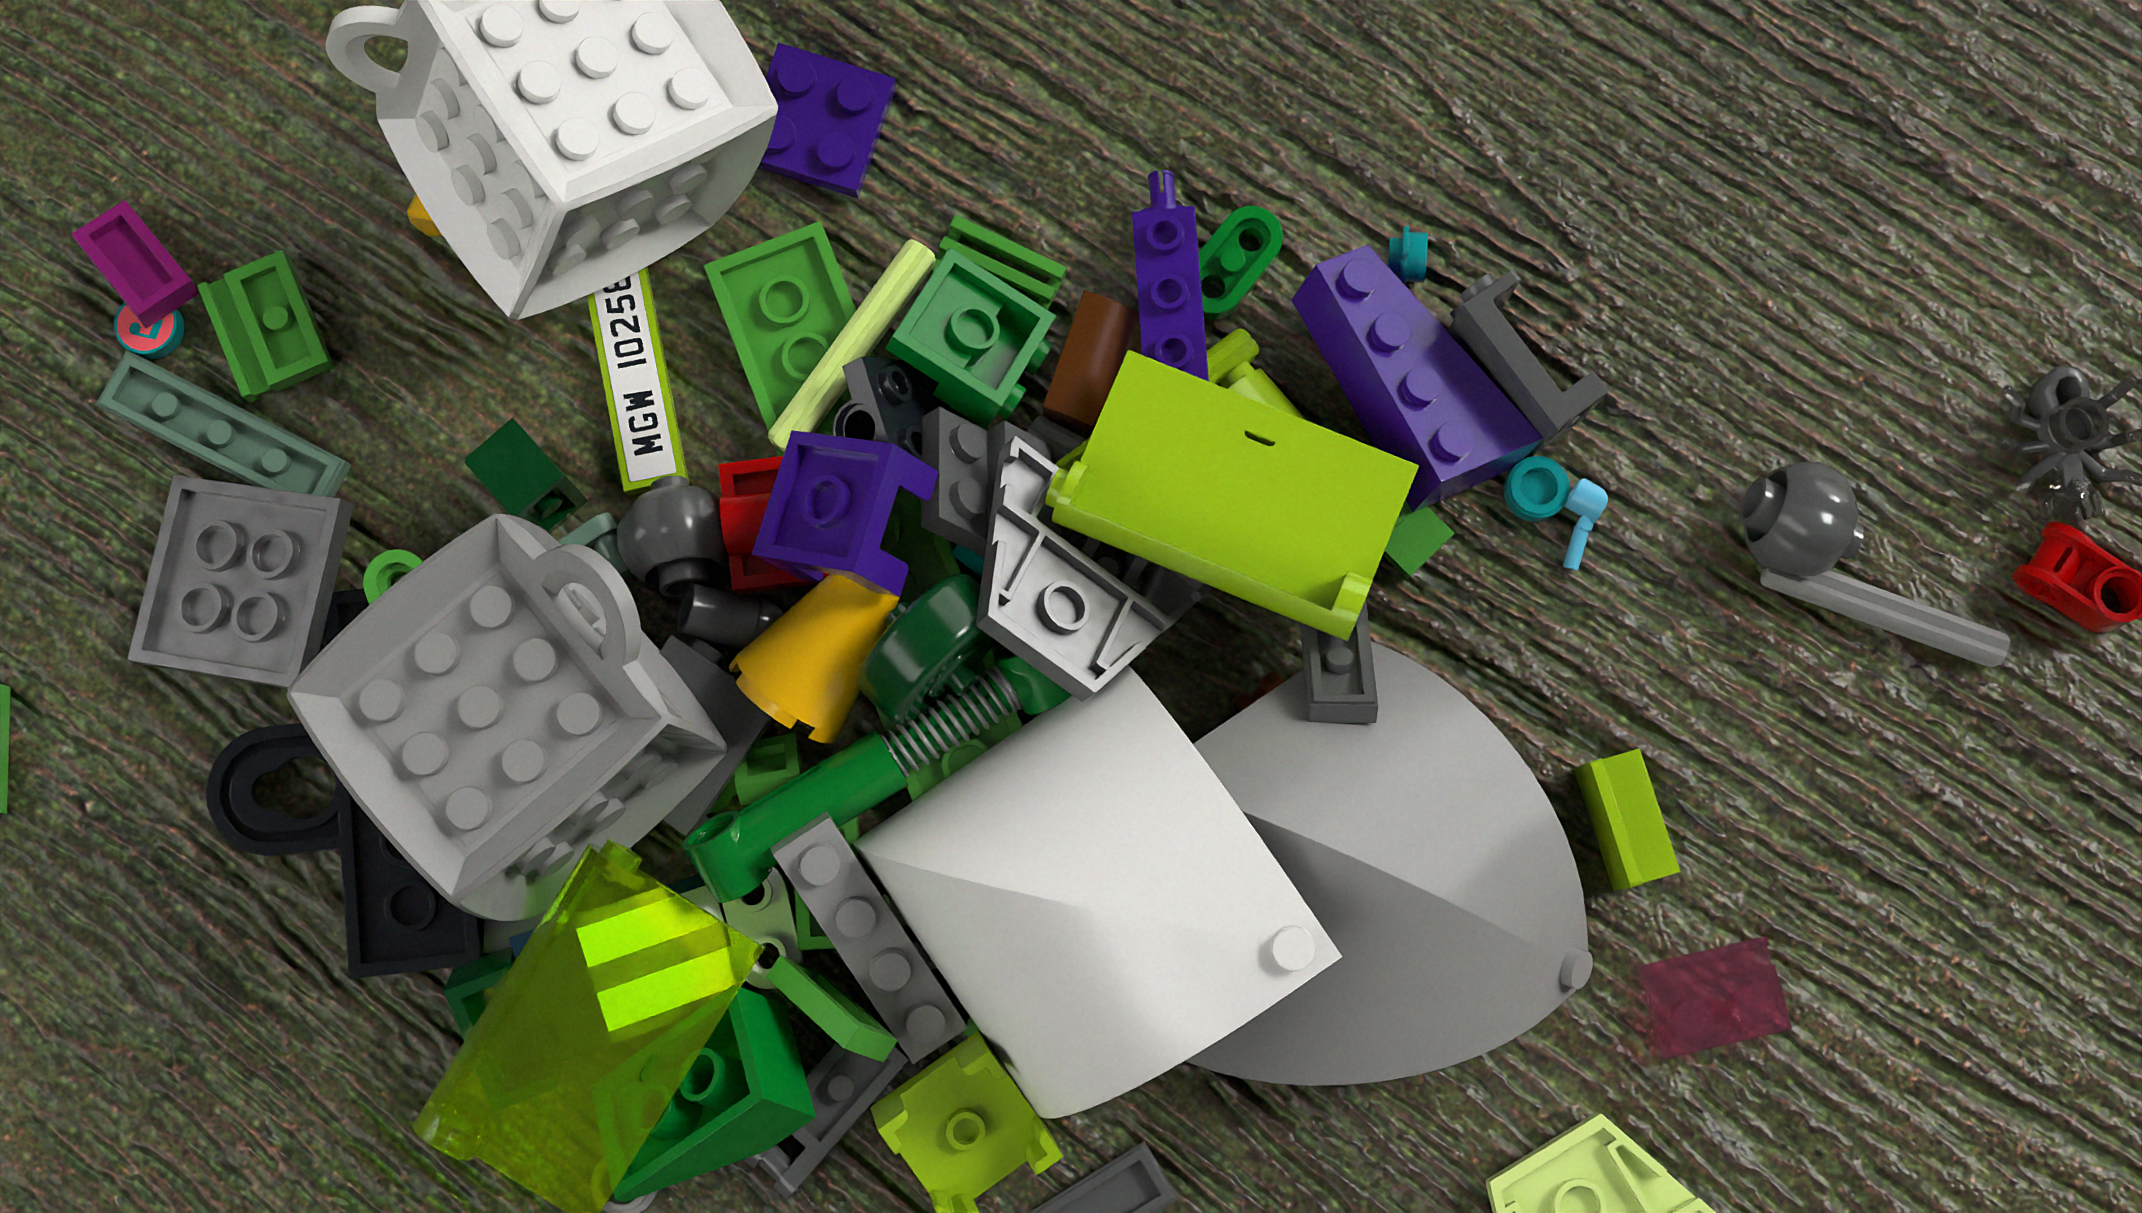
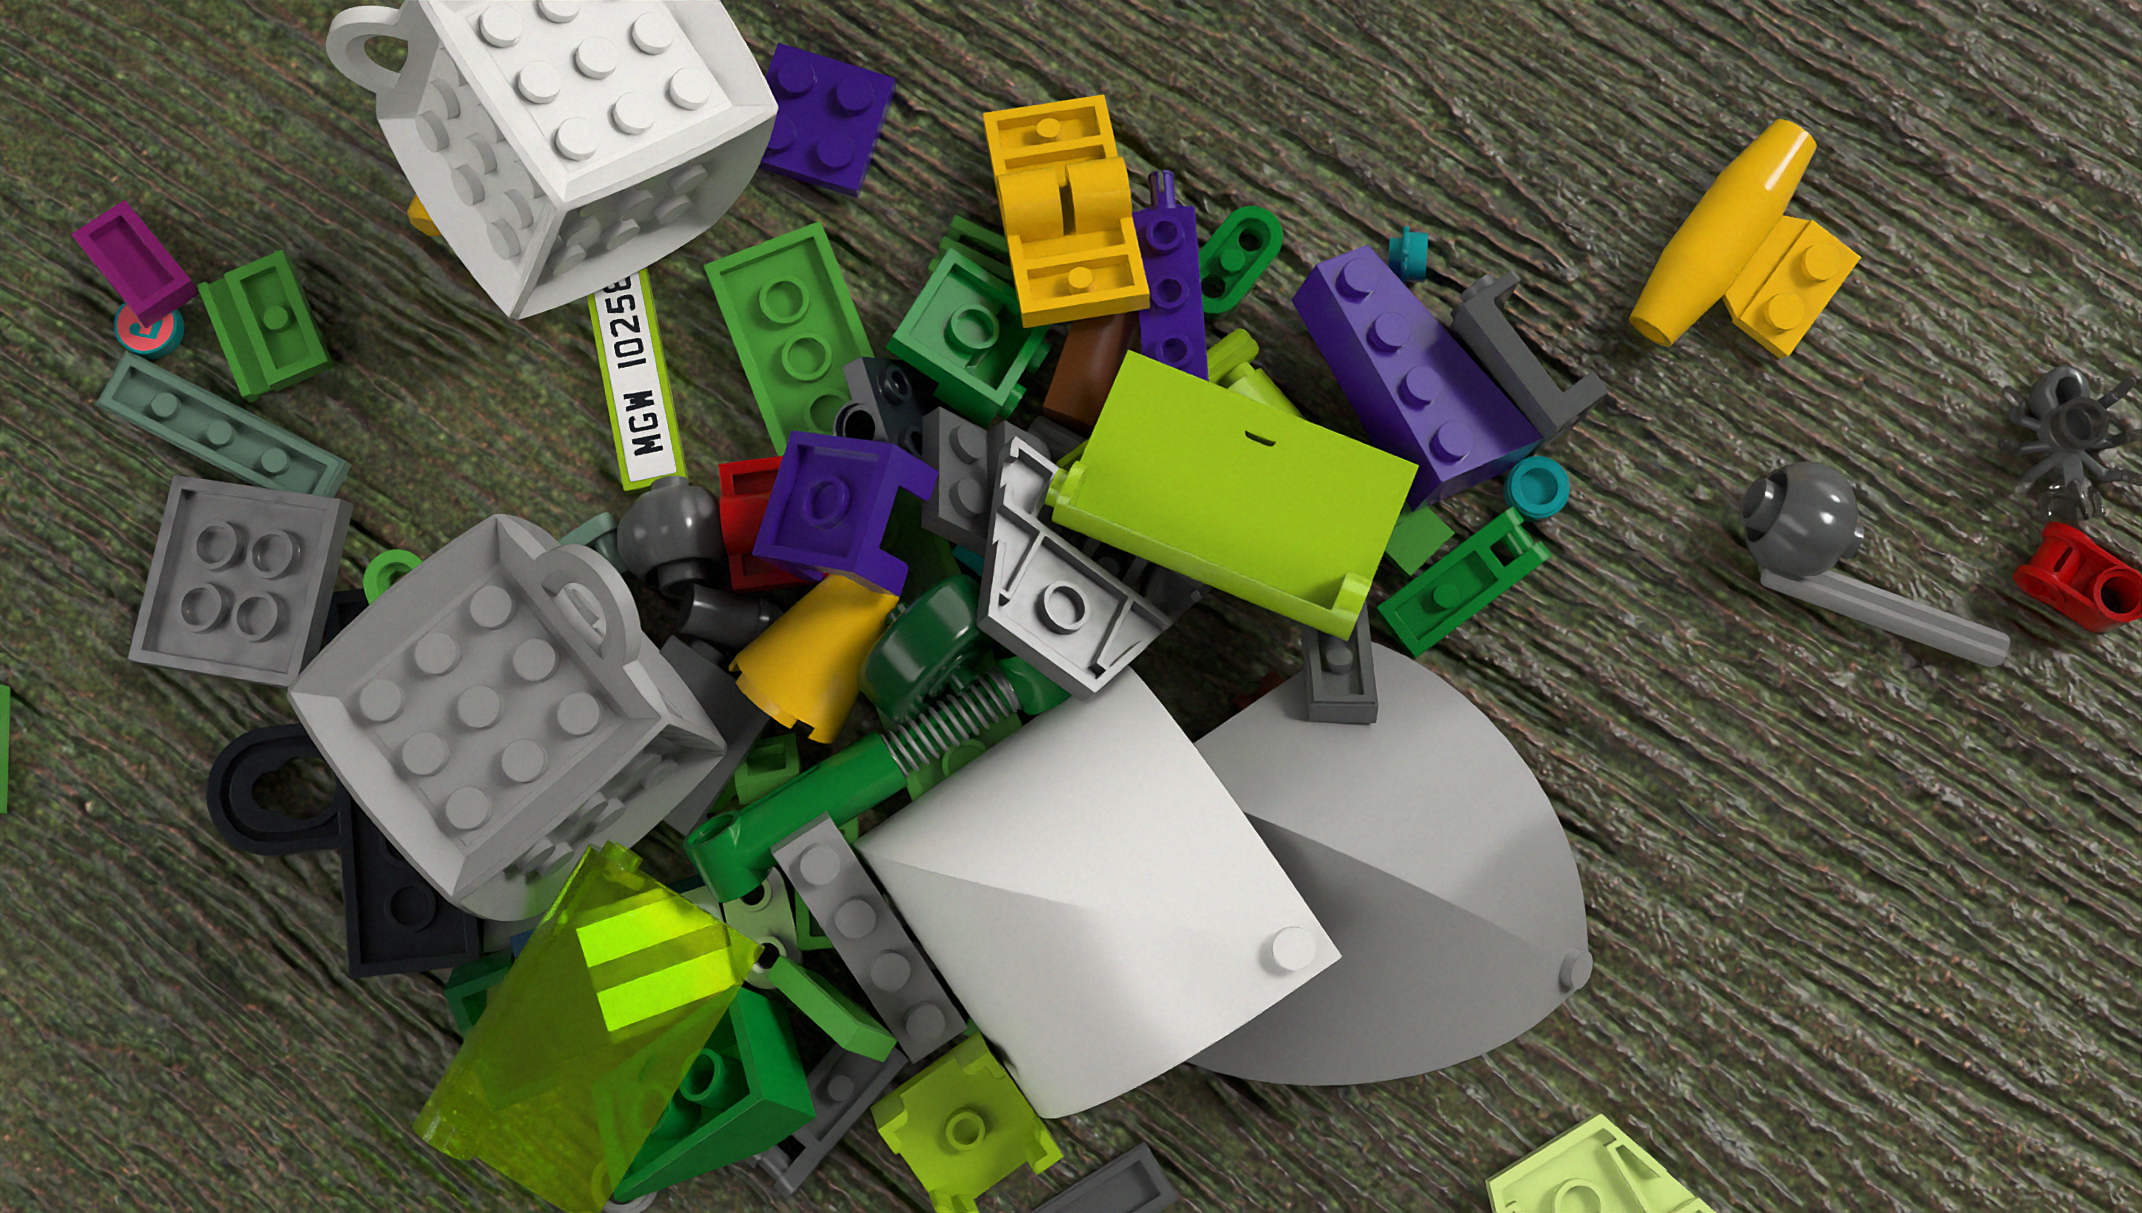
dark green panel [465,418,588,534] -> none
yellowish green axle [768,239,936,452] -> none
medium azure hand [1563,478,1608,571] -> none
lime panel [1574,748,1681,891] -> none
clear pink plate [1636,936,1792,1059] -> none
none -> yellow plate [983,94,1150,328]
none -> green plate [1373,506,1553,661]
none -> yellow plate [1629,119,1861,359]

